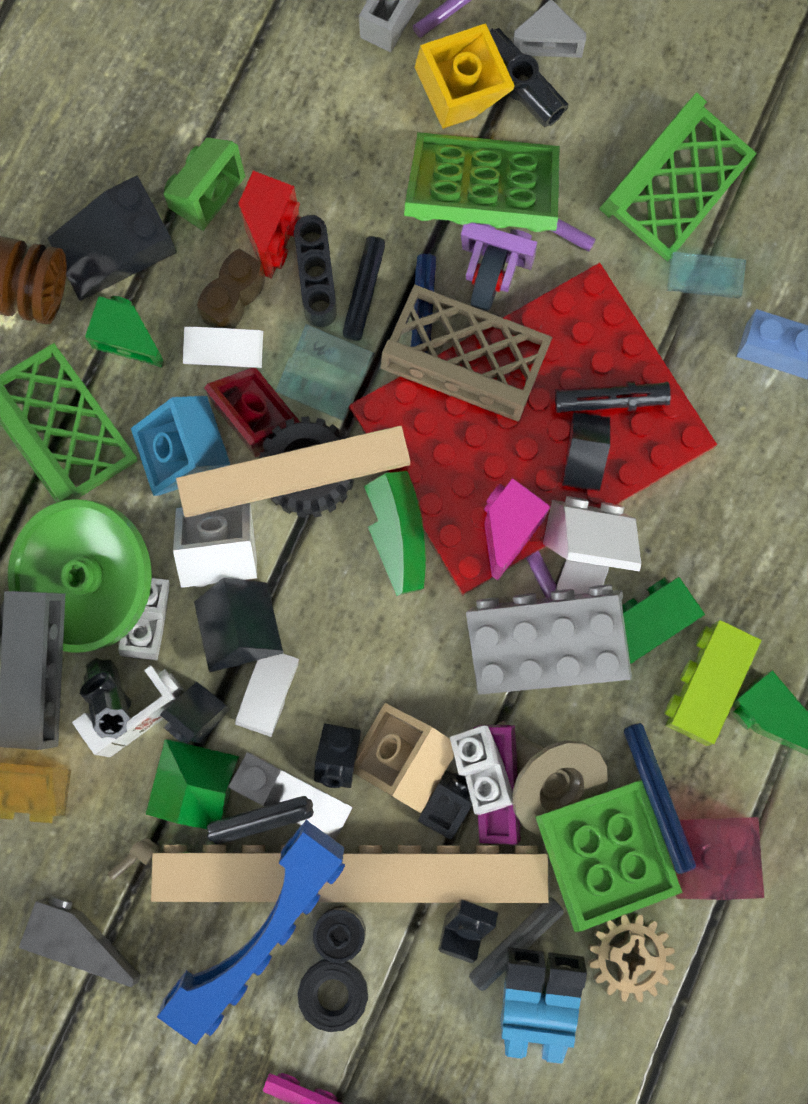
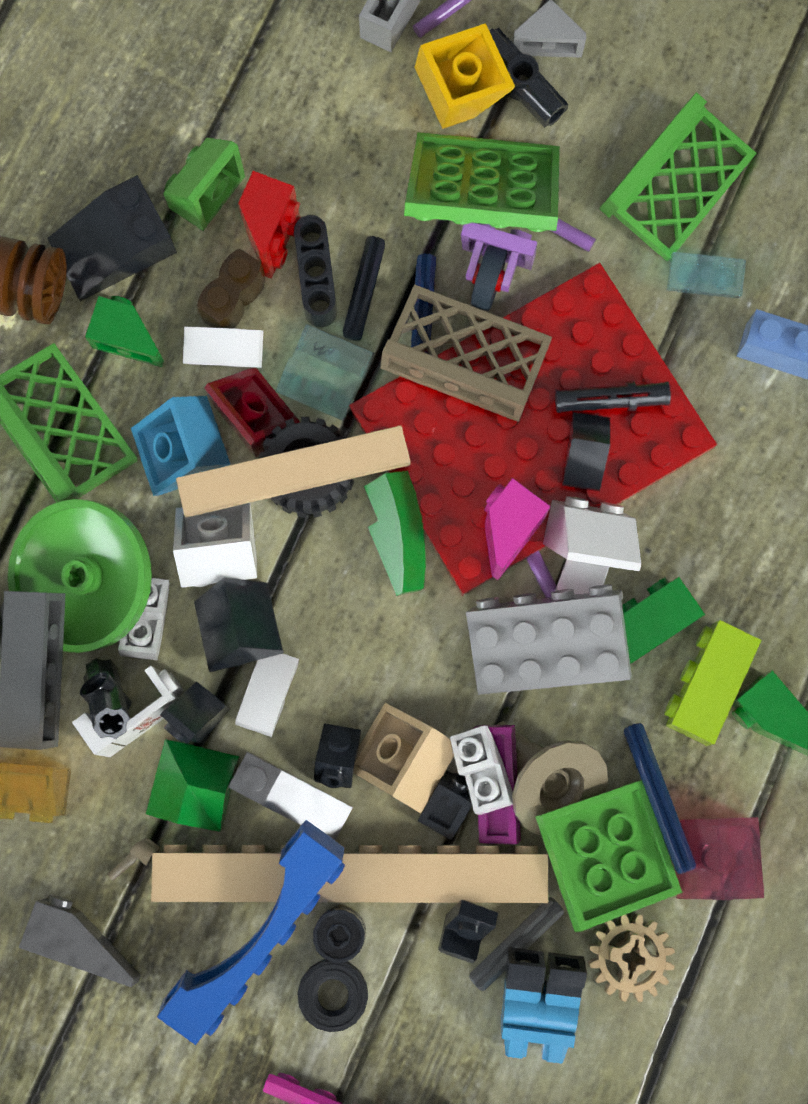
black axle [207,795,314,845] -> none

